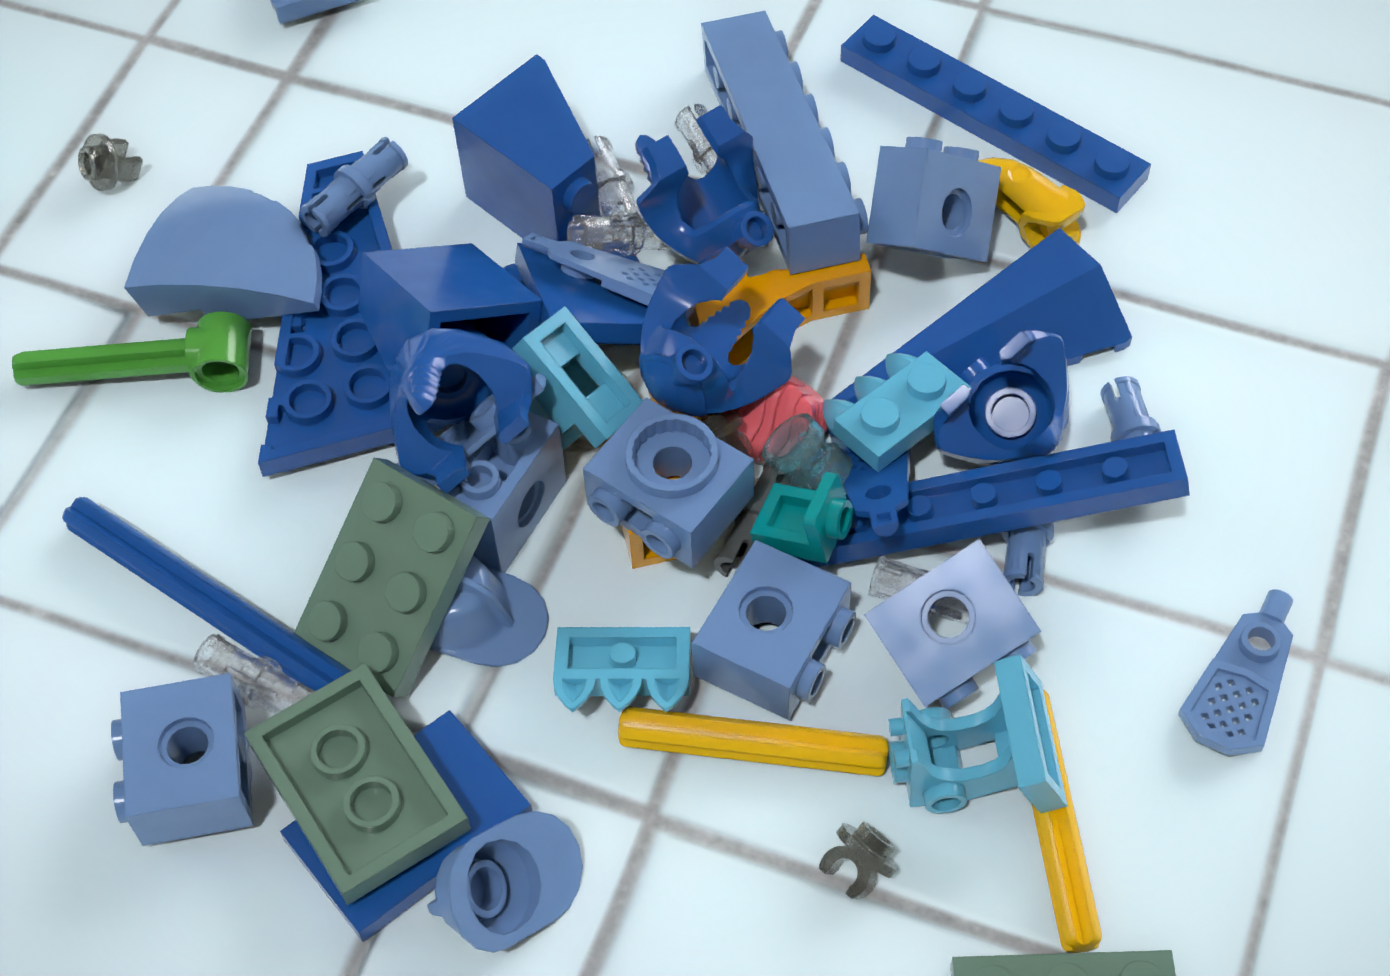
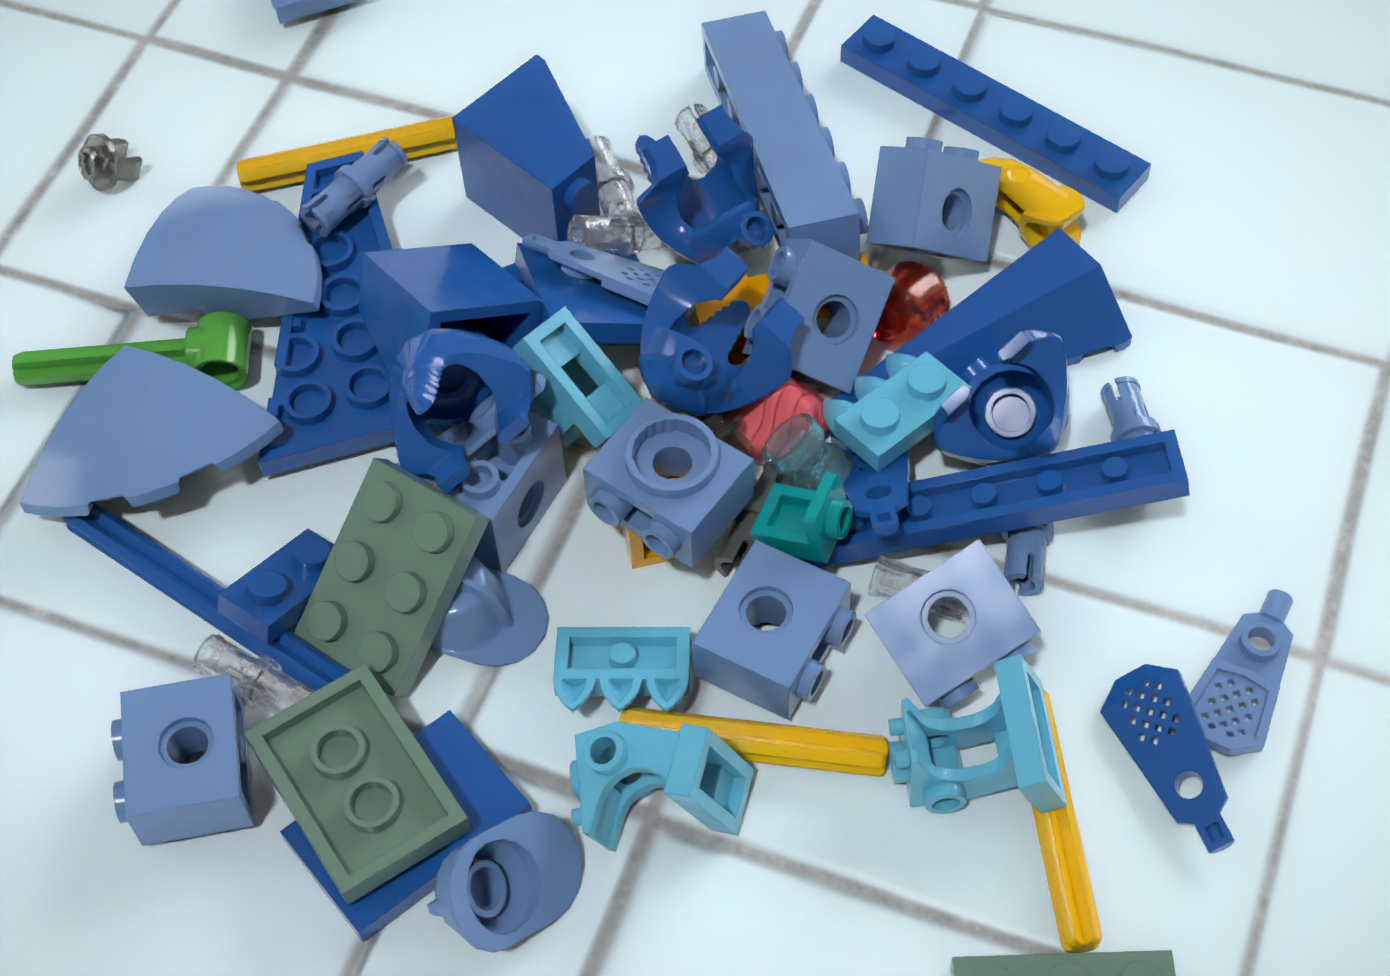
clear smoke plate [819,821,898,899] -> none
none -> medium blue brick [20,345,284,517]
none -> blue plate [218,528,334,645]
none -> yellow axle [237,116,457,192]
none -> medium azure tile [570,721,754,852]
none -> medium blue brick [742,238,895,394]
none -> clear red head [873,261,951,350]
none -> blue piece [1100,664,1235,854]

